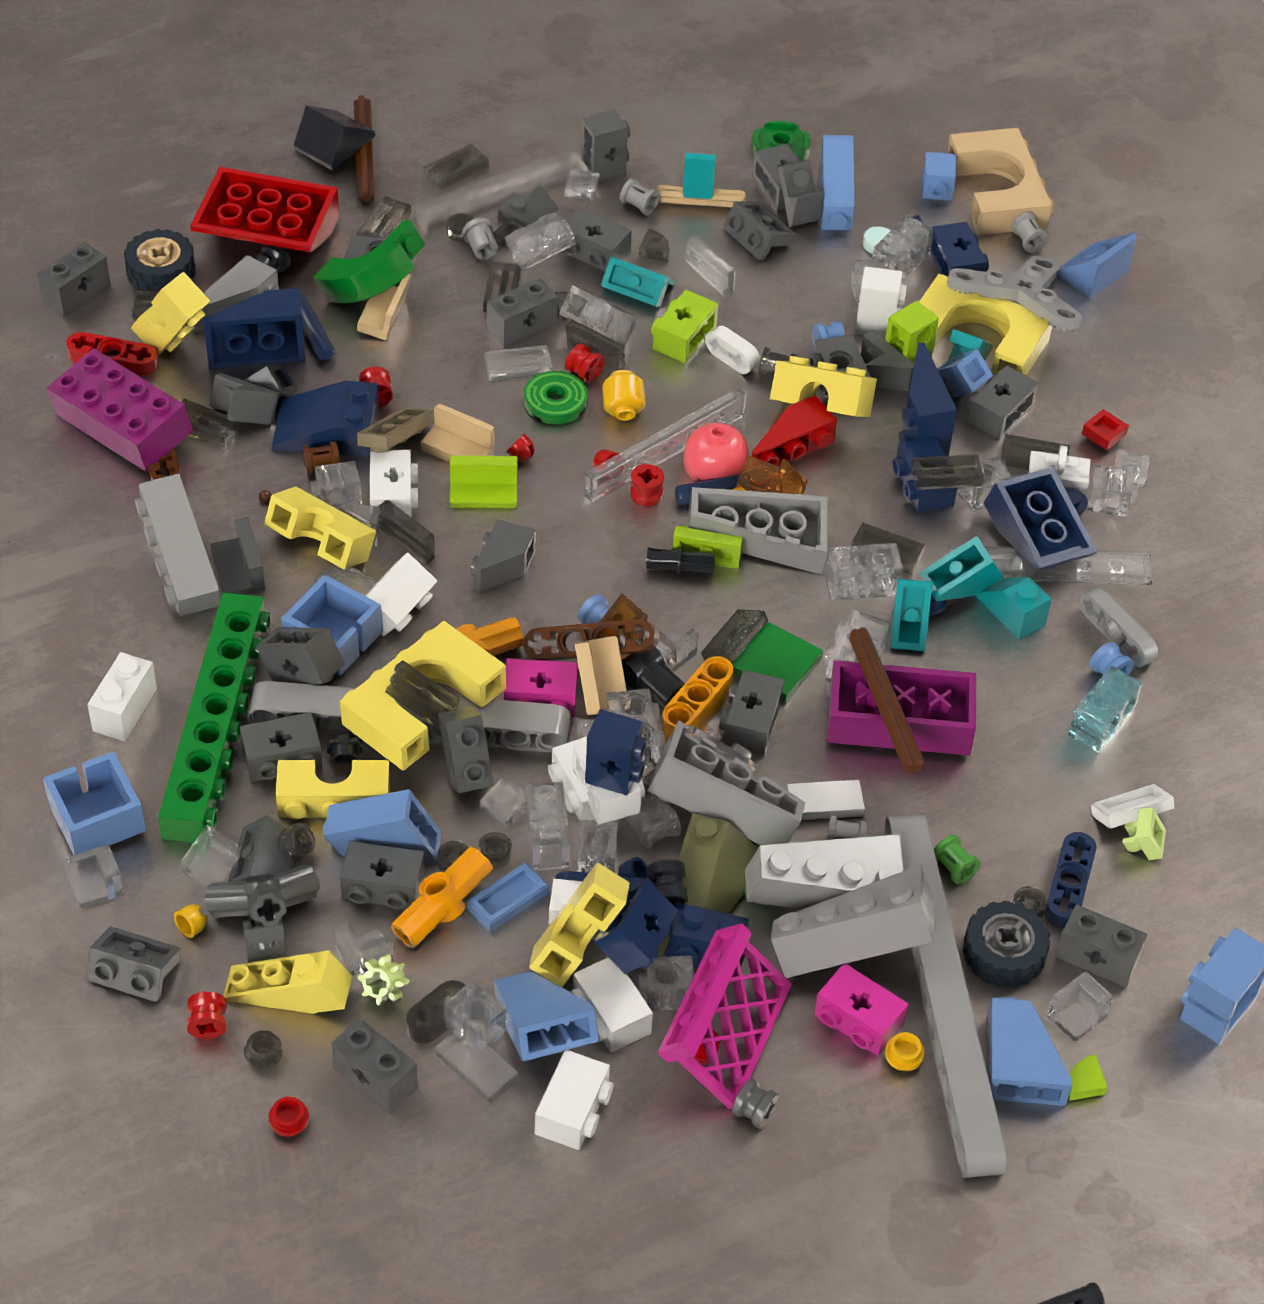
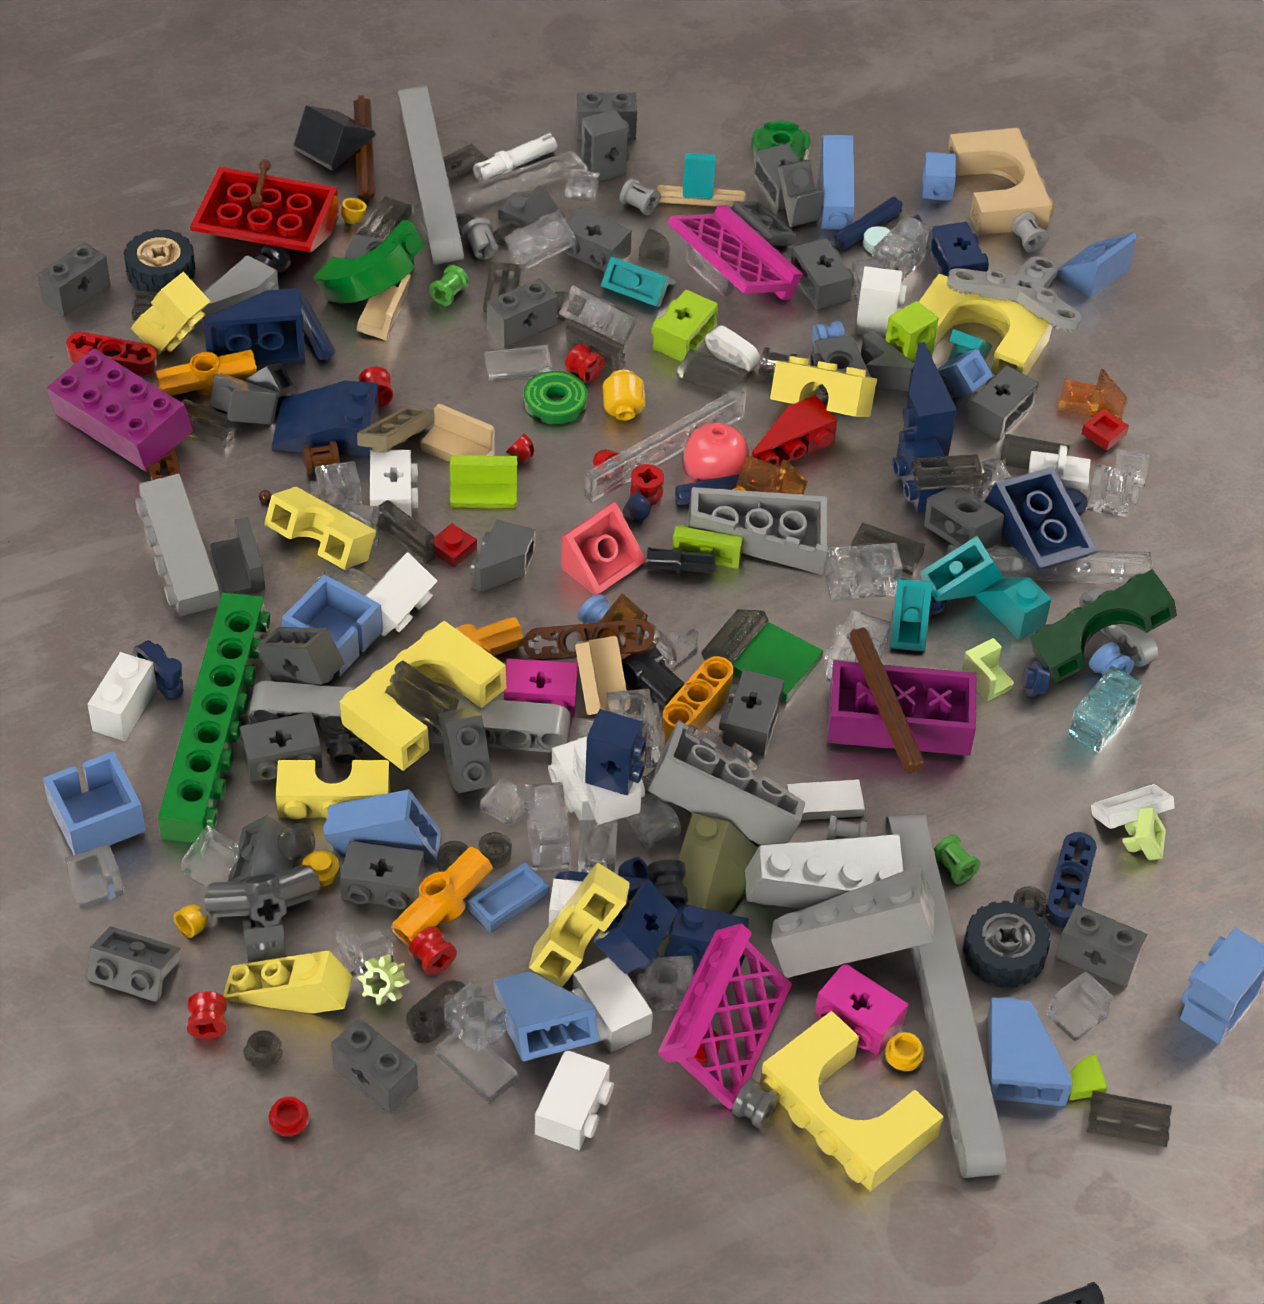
none -> dark blue plate [133,640,184,698]
none -> light orange piece [155,349,257,396]
none -> reddish brown hinge [250,160,271,207]
none -> yellow plate [302,850,340,887]
none -> yellow hinge [341,198,366,225]
none -> light grey beam [398,85,464,265]
none -> red wheel [408,926,457,975]
none -> bright green bush [429,265,469,306]
none -> red plate [429,523,477,567]
none -> white pin [473,133,557,182]
none -> coral slope [561,502,646,595]
none -> dark grey brick [576,92,637,140]
none -> dark blue hinge [622,491,651,521]
none -> dark pink fence [667,205,803,300]
none -> clear smoke tile [676,349,748,398]
none -> light yellow arch [760,1011,943,1192]
none -> dark grey brick [791,238,855,310]
none -> dark blue axle [833,197,903,251]
none -> dark grey brick [924,485,1004,549]
none -> yellowish green panel [961,638,1014,702]
none -> dark blue plate [1022,662,1050,697]
none -> dark green arch [1030,569,1177,684]
none -> clear orange slope [1058,369,1127,420]
none -> clear smoke tile [1087,1091,1172,1147]

